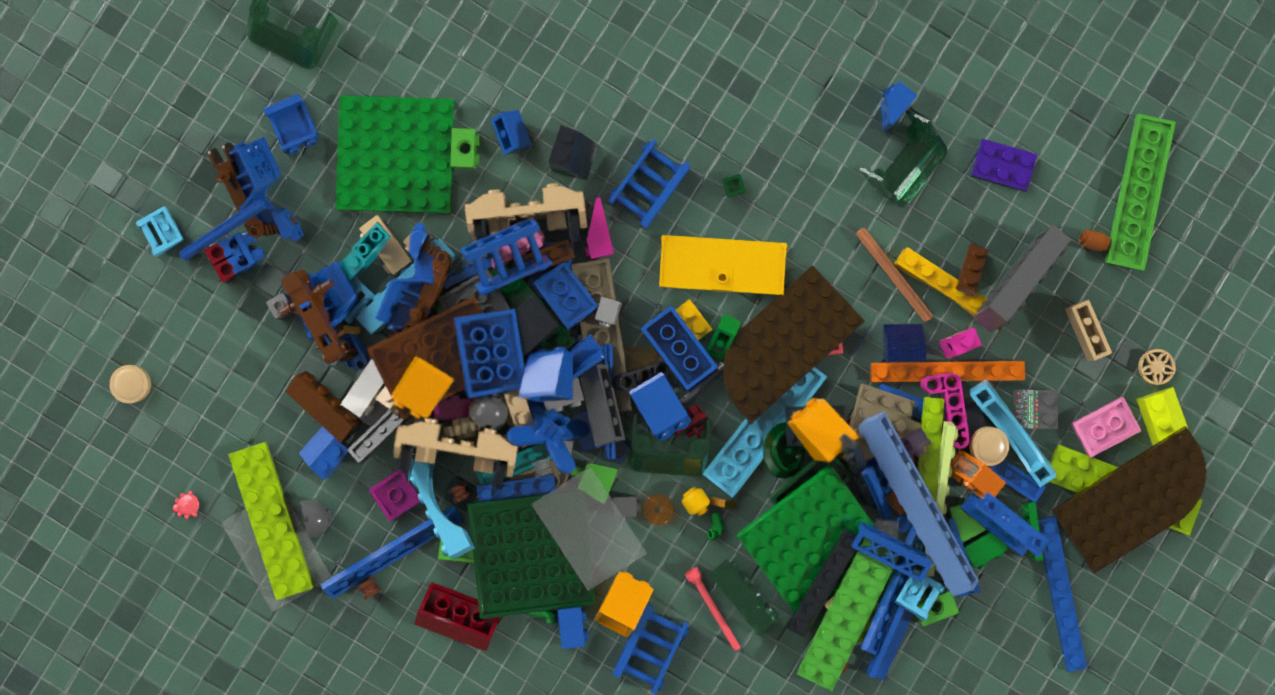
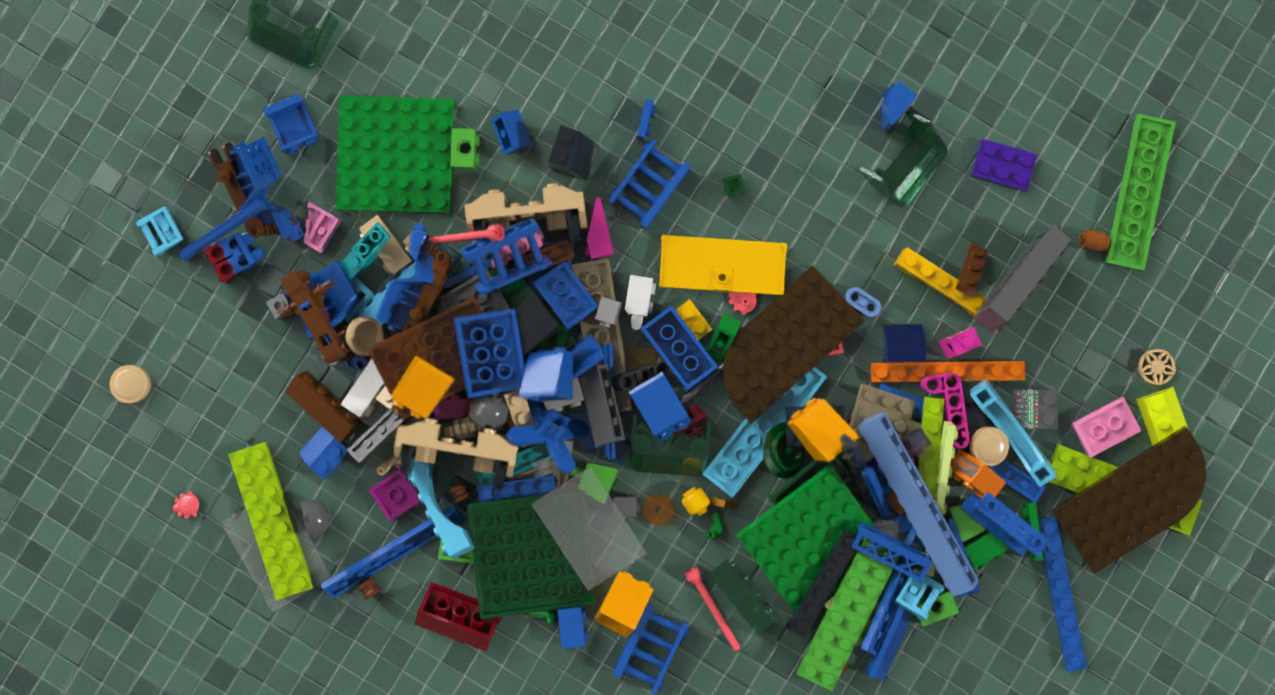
nougat axle [856,227,933,322] -> none
tan brick [1065,300,1112,361] -> none
none -> bright pink wing [304,202,341,253]
none -> tan piece [346,317,384,356]
none -> tan arm [377,456,401,476]
none -> coral piece [428,225,504,245]
none -> white hinge [625,275,656,331]
none -> blue plate [637,98,656,140]
none -> coral piece [729,292,757,315]
none -> medium blue plate [845,287,881,317]

